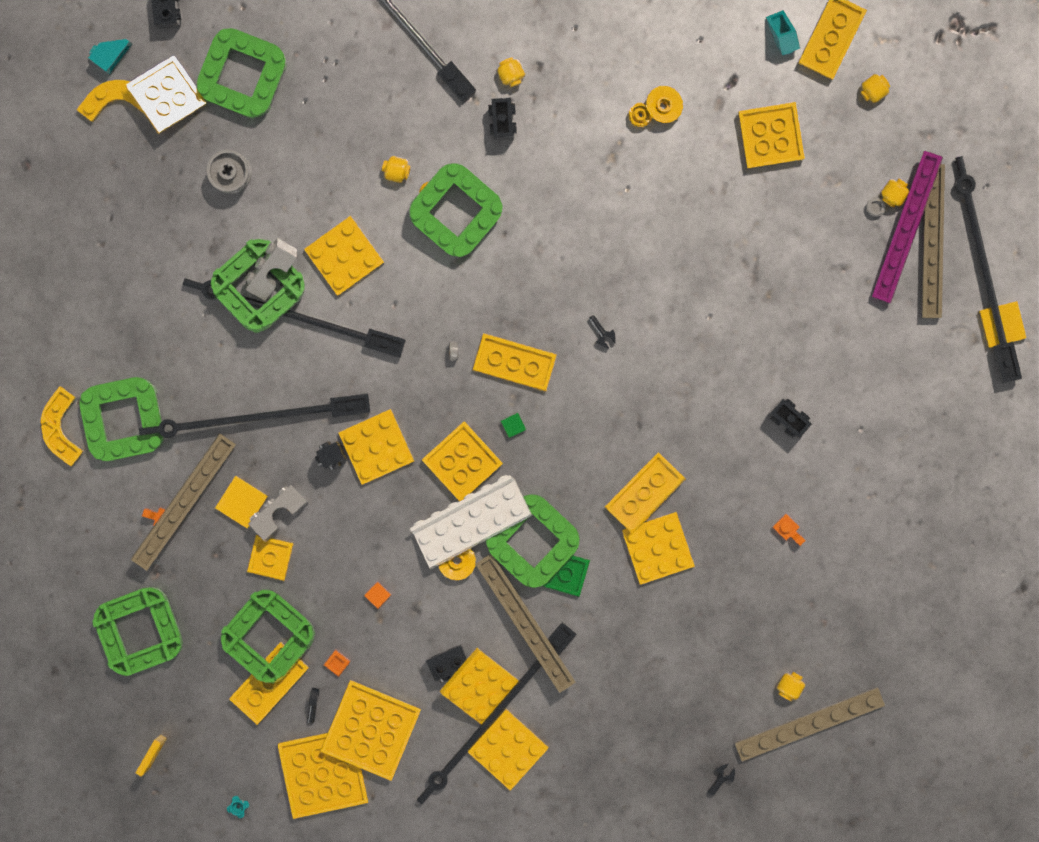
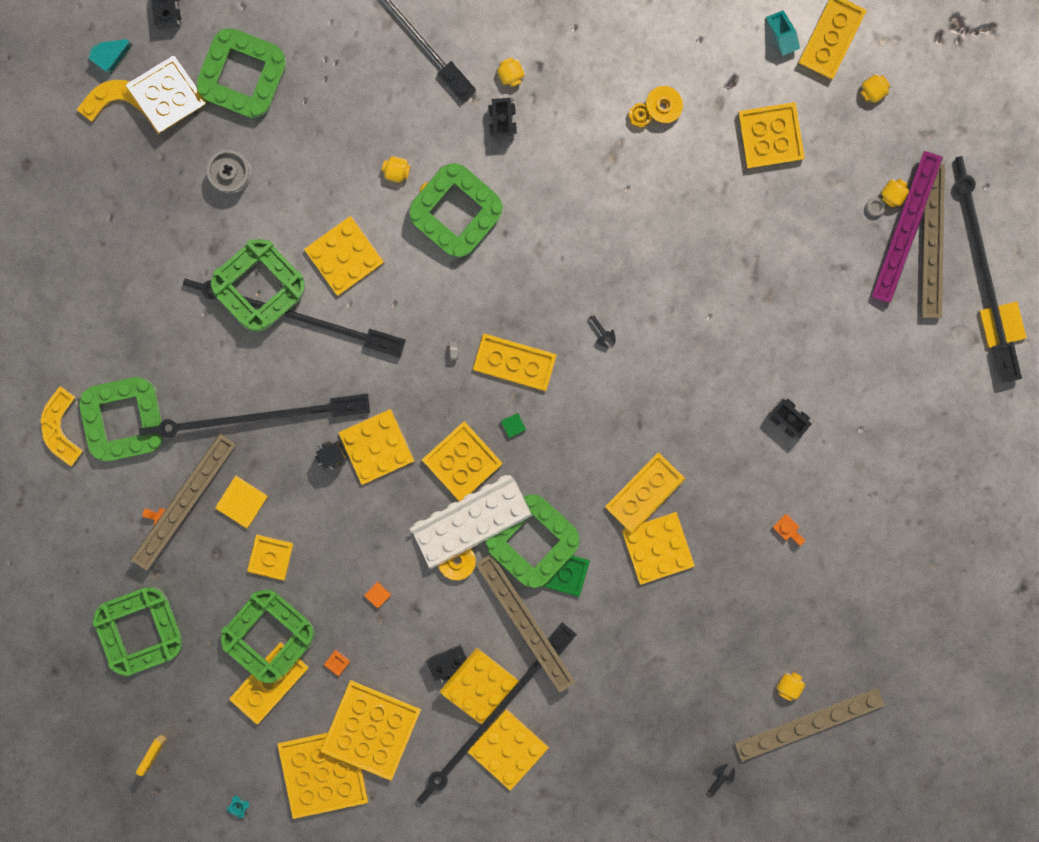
light grey arch [245,238,297,301] -> none
light grey arch [249,485,308,542] -> none
black bar [307,688,320,724] -> none

